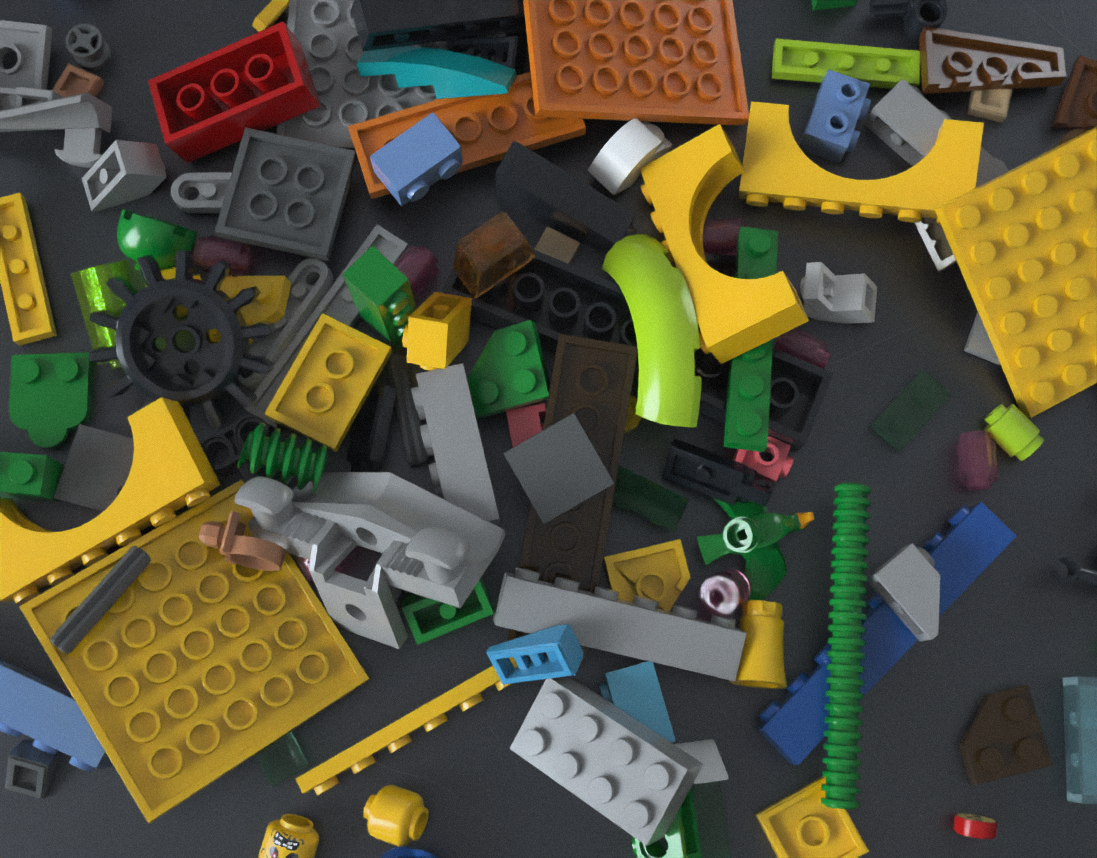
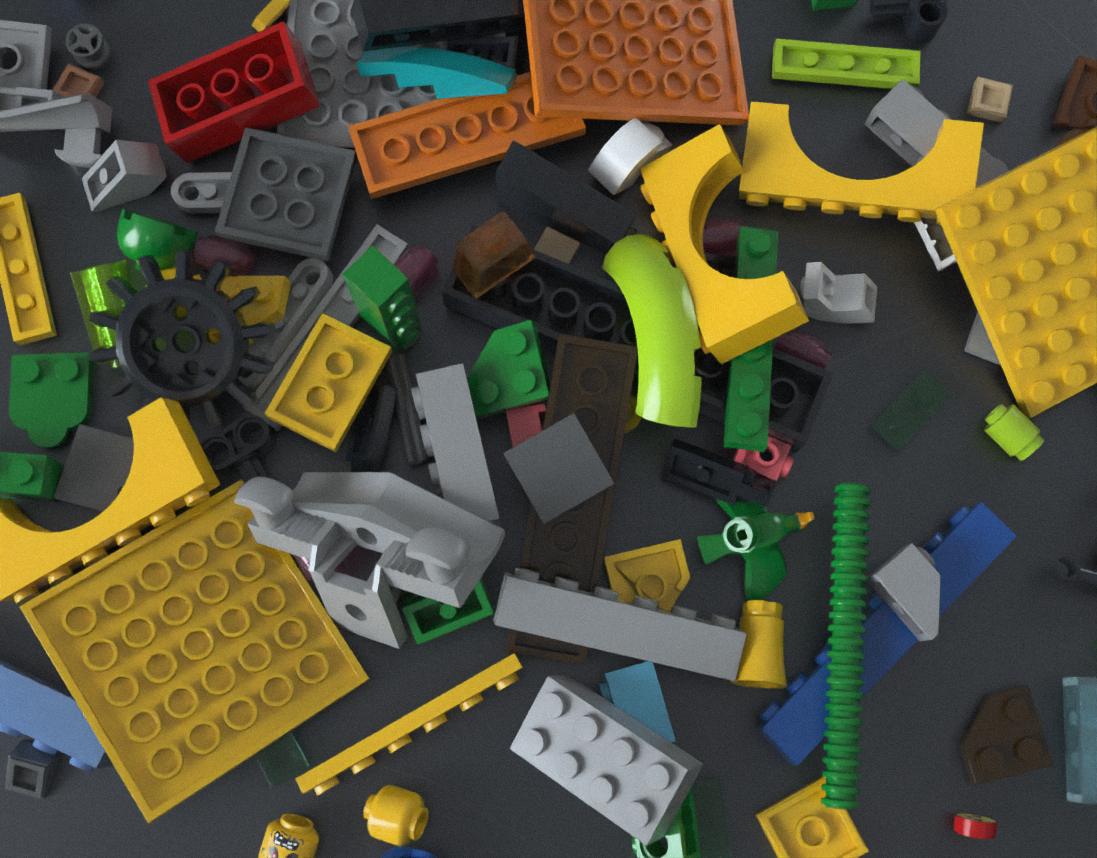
dark grey axle [50,546,151,654] -> none
nougat piece [199,511,286,571] -> none
green piece [237,422,328,495] -> none
medium blue brick [370,112,463,207] -> none
yellow brick [402,292,472,371] -> none
dark azure slope [486,624,584,685] -> none
clear green plate [613,465,689,531] -> none
white sticker [674,739,729,784] -> none
clear pink brick [700,569,750,616] -> none
medium blue brick [799,69,871,163] -> none
reddish brown wing [919,26,1066,94] -> none
clear pink brick [955,431,1000,491] -> none

